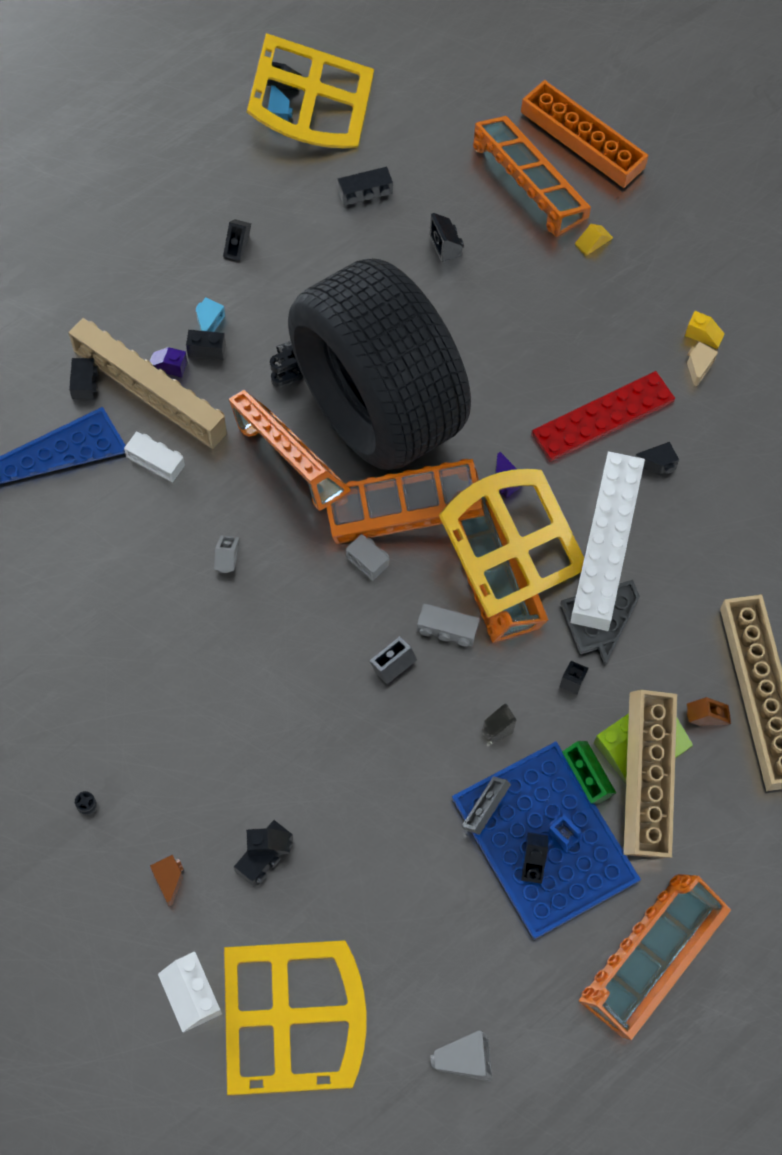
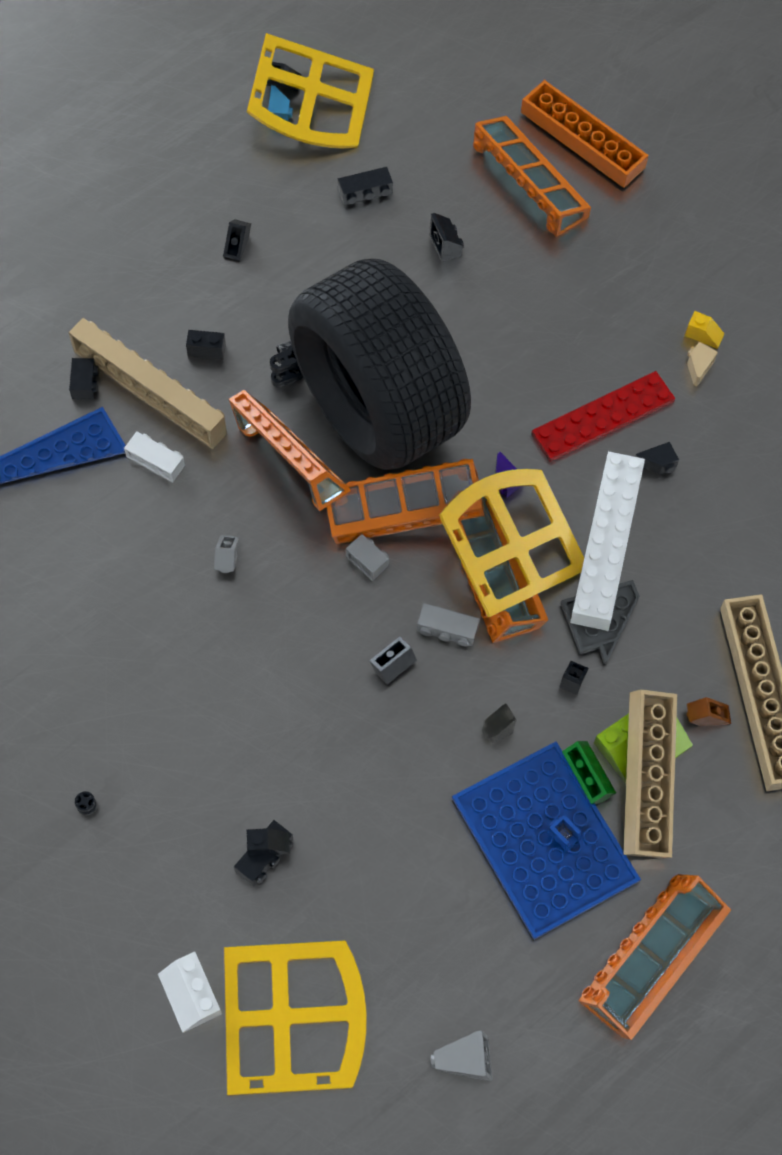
dark purple slope [150,347,188,378] -> none
dark orange slope [150,855,184,907] -> none
medium azure slope [196,297,225,332] -> none
dark grey plate [462,777,511,835] -> none
black slope [521,832,548,884] -> none
yellow slope [575,224,613,256] -> none

